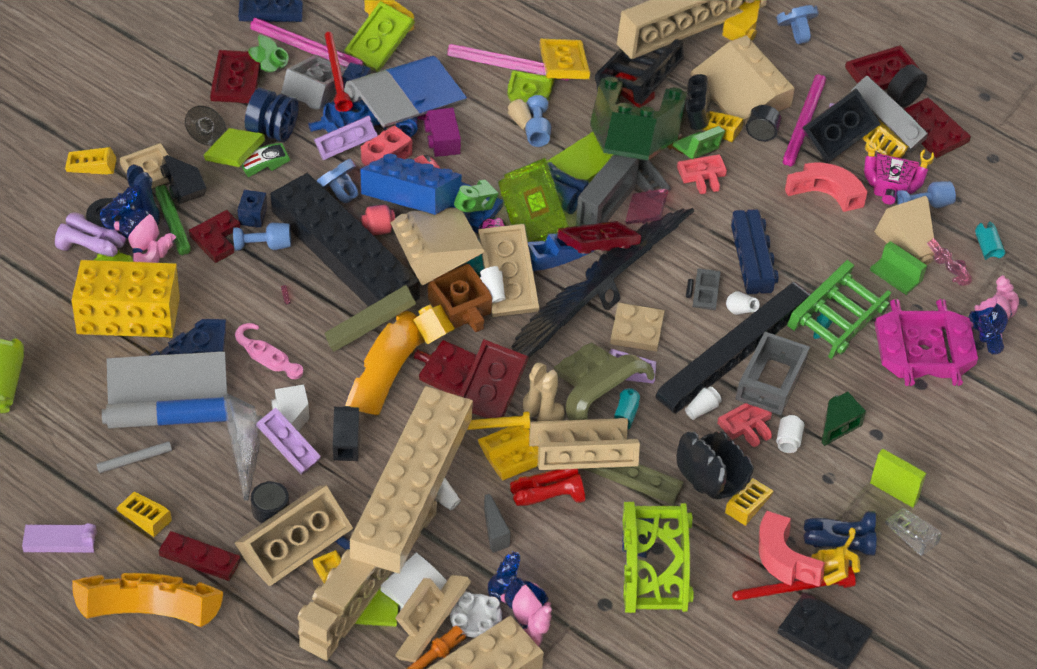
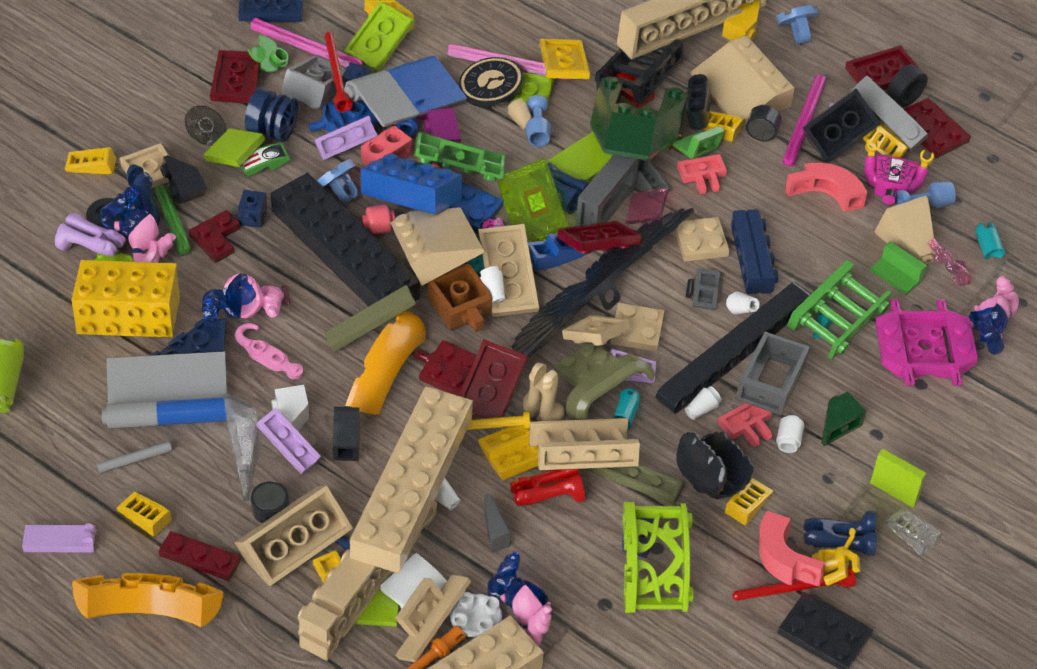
medium blue piece [233,223,291,251] -> none
yellow brick [413,304,454,344] -> none
bright green leg [454,179,499,212] -> none
none -> hair [201,273,284,323]
none -> bright green bracket [414,132,505,182]
none -> tile [459,57,524,108]
none -> tan plate [562,315,630,346]
none -> tan plate [674,217,729,262]

